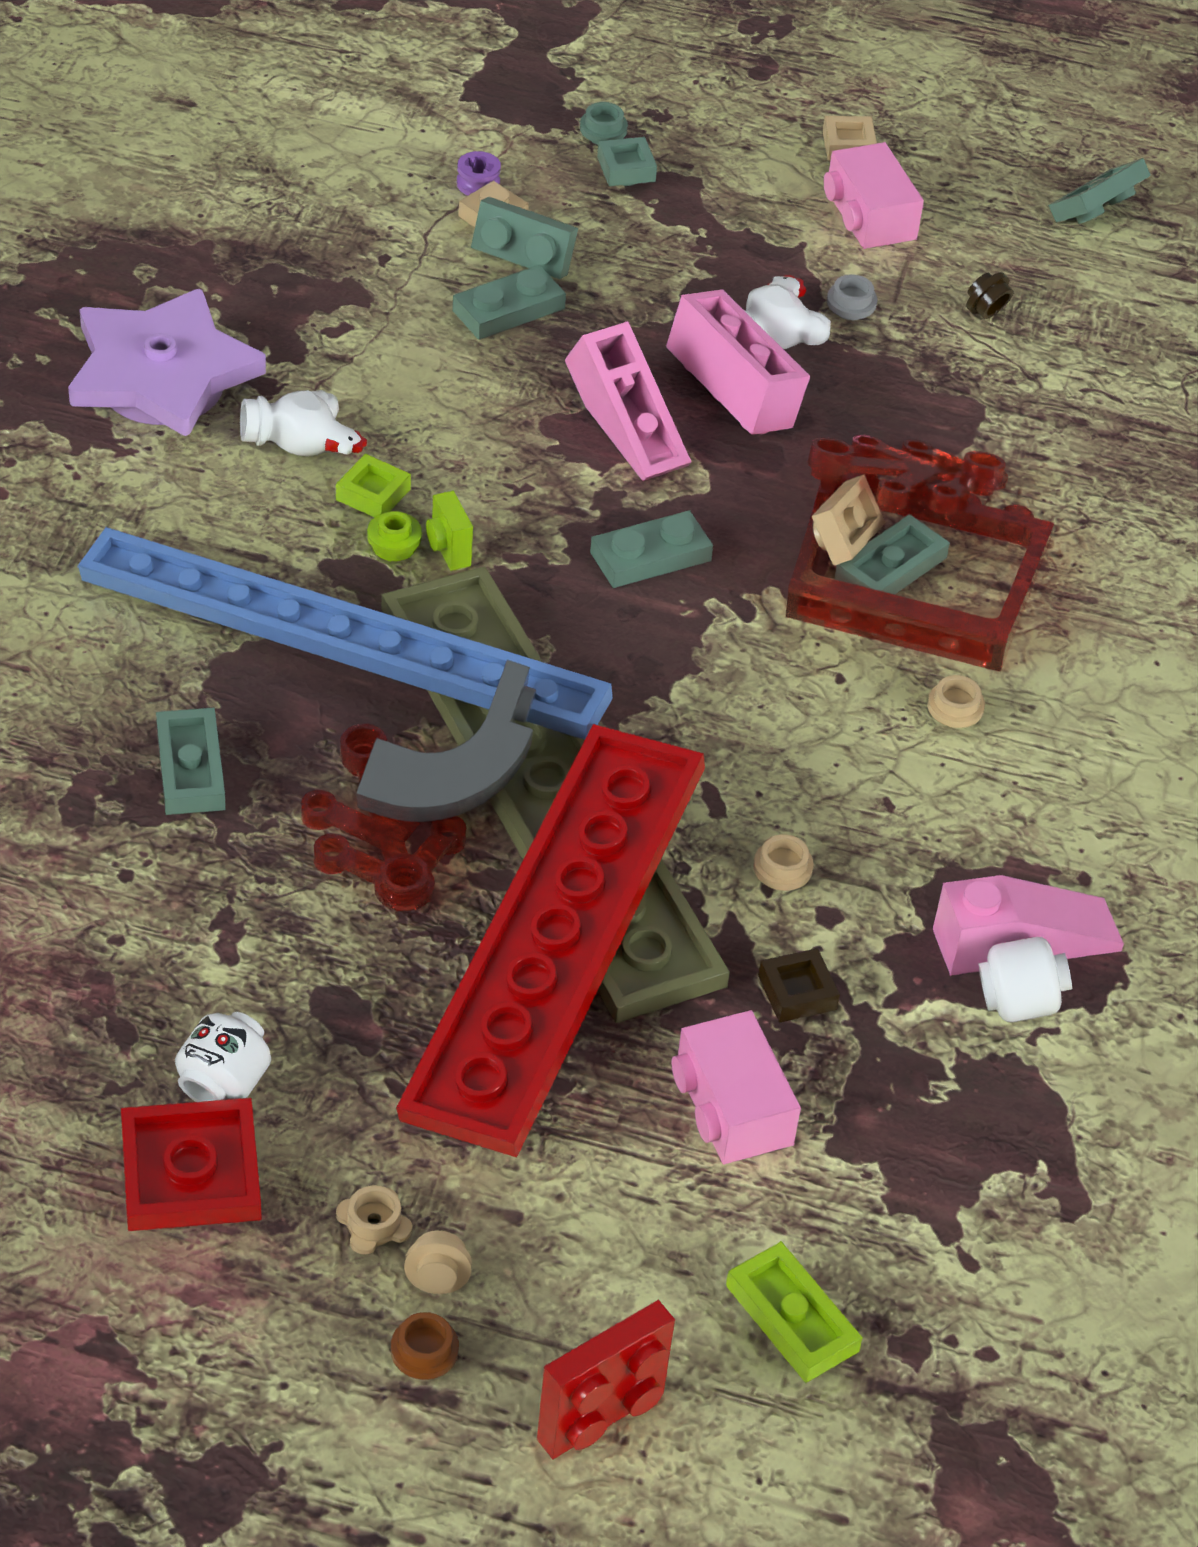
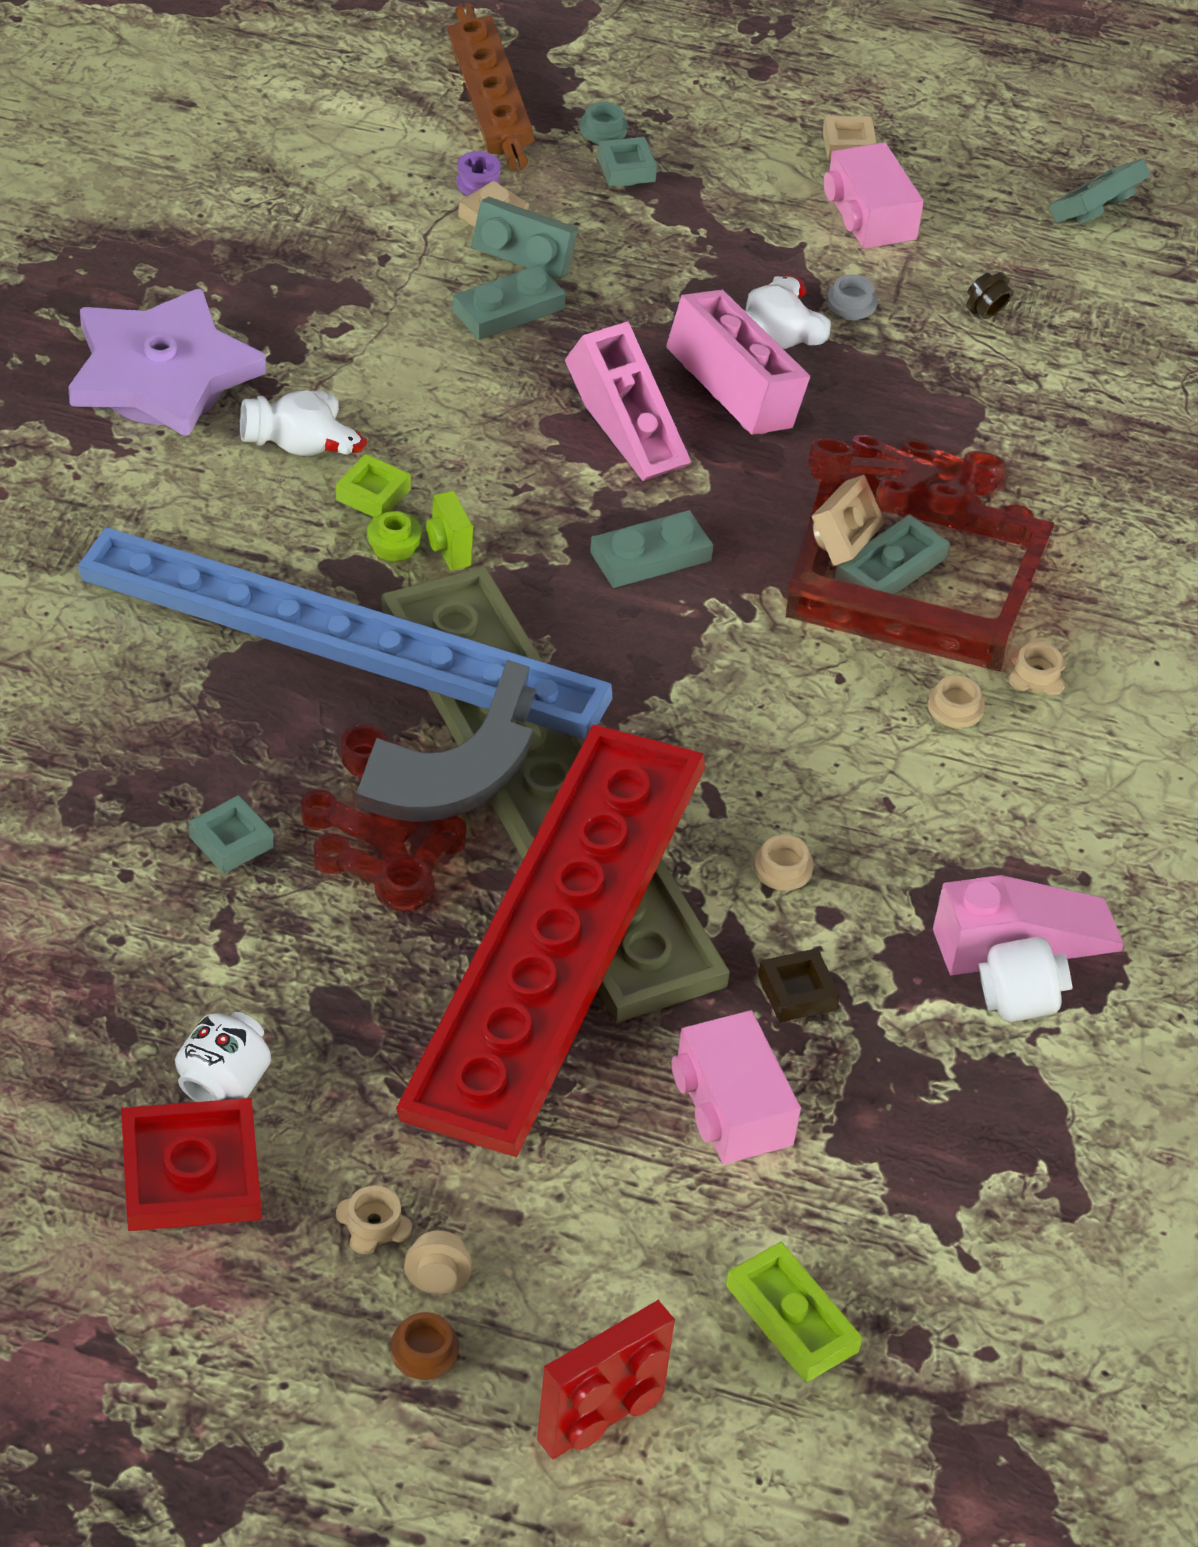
sand green plate [156,707,226,815] -> none
none -> sand green plate [189,795,273,874]
none -> dark orange plate [447,3,535,171]
none -> tan plate [1009,642,1066,695]

